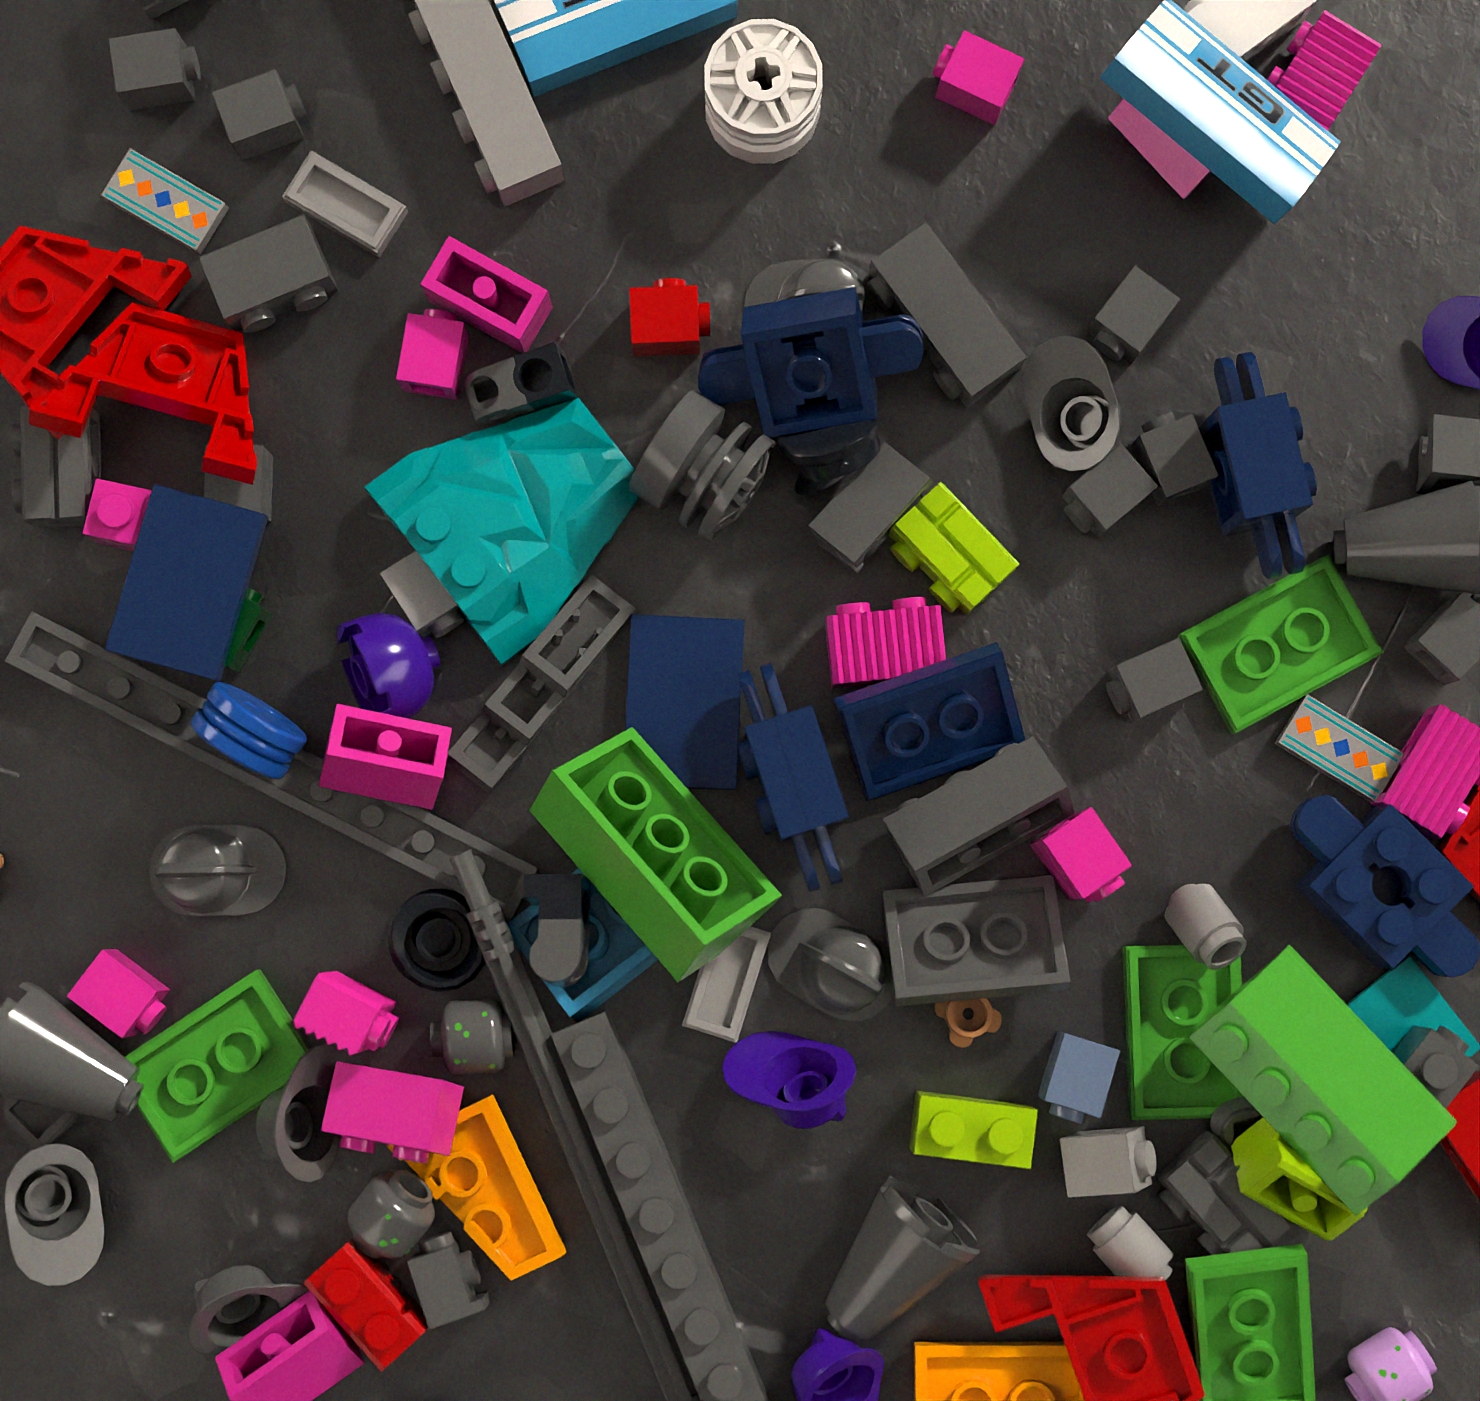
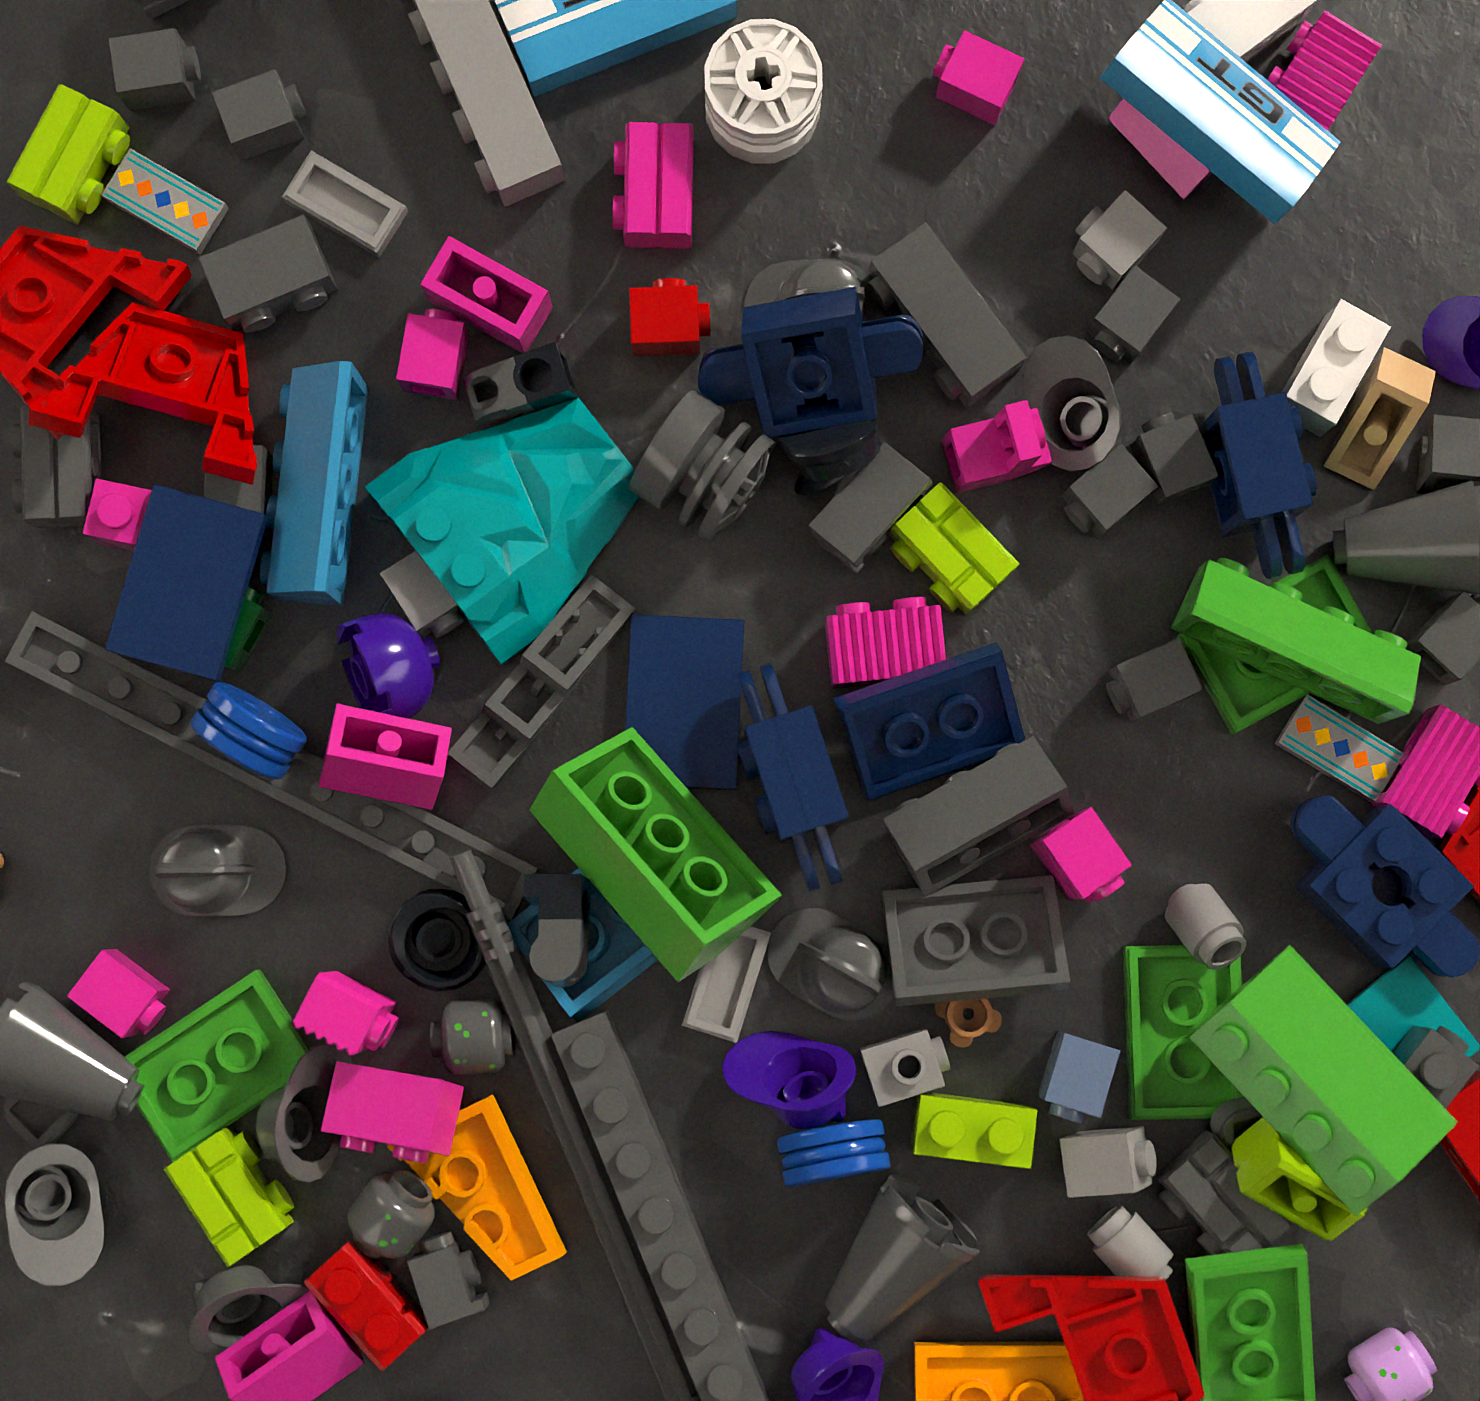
none -> lime brick [6,84,130,224]
none -> lime brick [164,1126,294,1268]
none -> dark azure slope [260,361,369,607]
none -> dark pink brick [613,122,694,249]
none -> blue head [777,1119,891,1187]
none -> light grey brick [858,1028,951,1107]
none -> dark pink brick [941,400,1052,494]
none -> light grey brick [1072,190,1167,290]
none -> bright green slope [1171,558,1421,724]
none -> white brick [1281,299,1391,437]
none -> tan slope [1324,347,1436,490]

